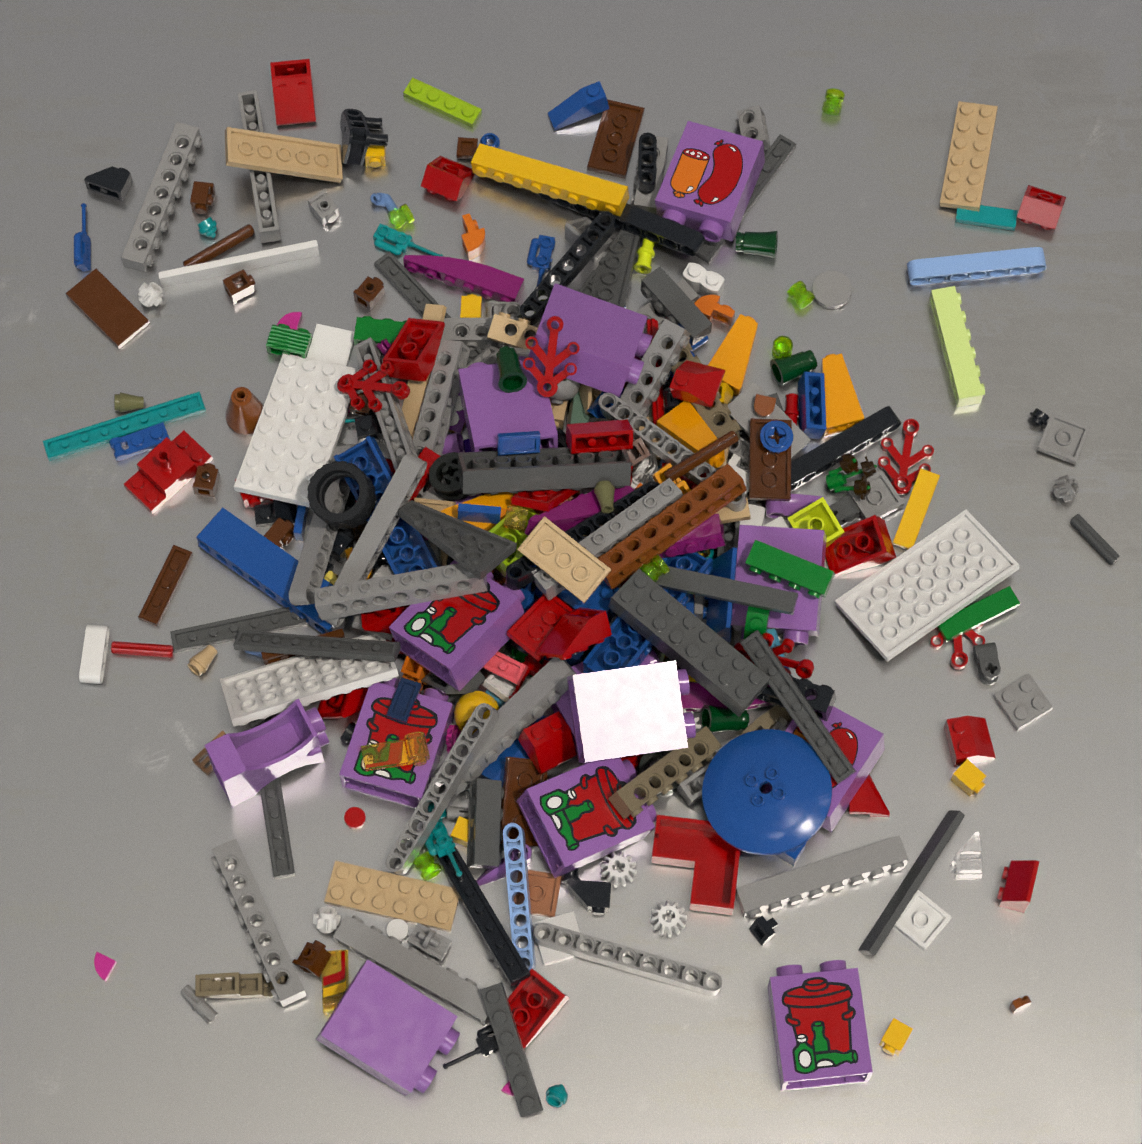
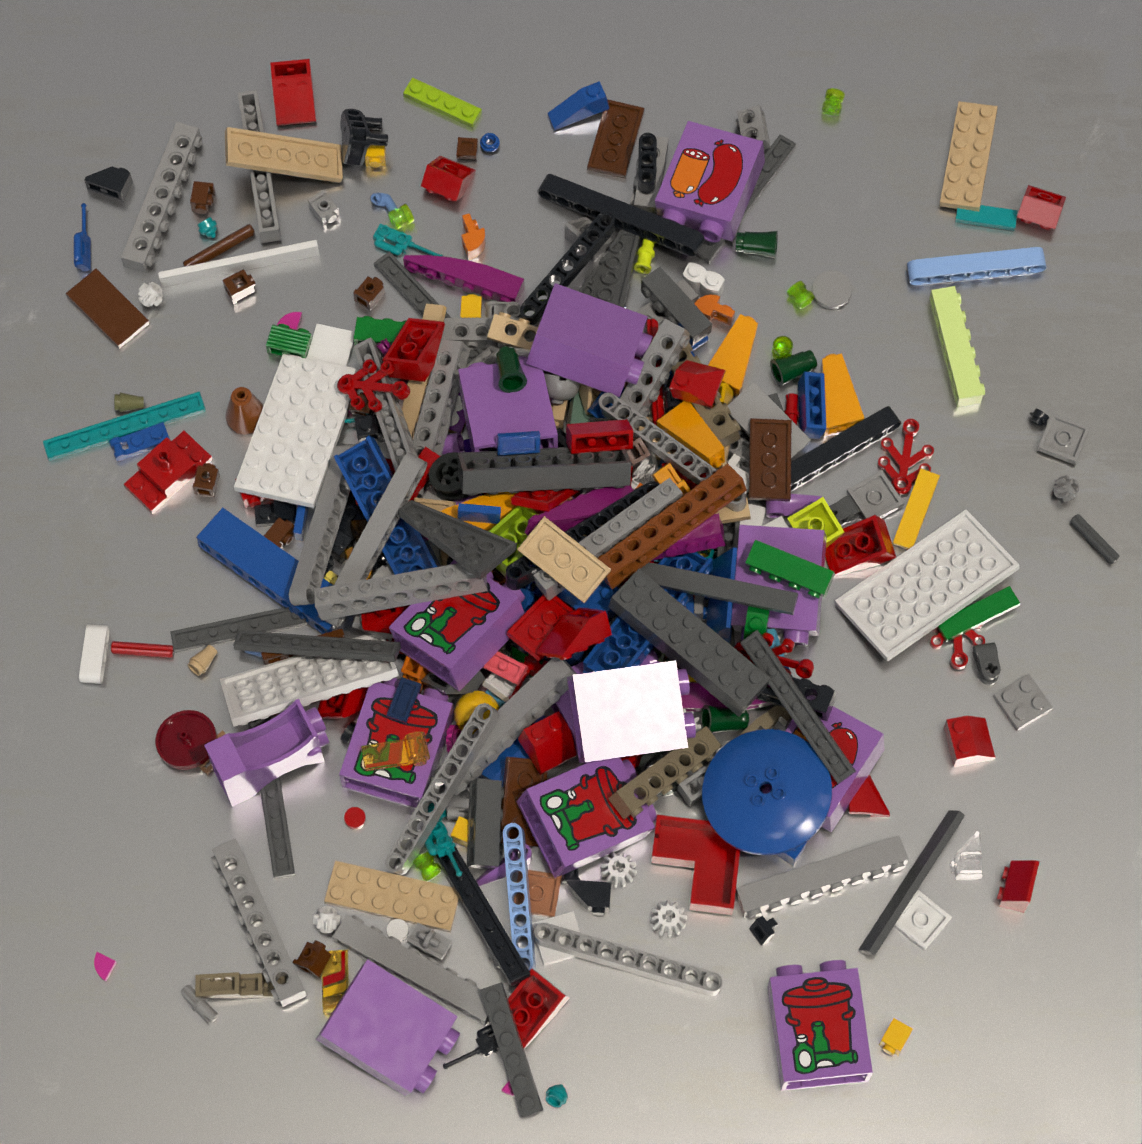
reddish brown tile [138,545,193,627] -> none
black tyre [307,461,377,529] -> none
yellow brick [471,143,629,217] -> none
clear yellow tile [504,506,528,531] -> none
red plant [523,315,580,397] -> none
blue piece [527,235,556,287] -> none
olive cone [594,481,615,513] -> none
clear neon green wheel [640,554,670,582] -> none
reddish brown axle [664,431,738,481] -> none
dark orange tile [753,394,776,418] -> none
blue gear [760,420,793,454] -> none
plant [826,453,877,500] -> none
yellow brick [951,759,986,797] -> none
dark orange tile [1009,996,1032,1014] -> none
none -> dark red piece [155,710,218,770]

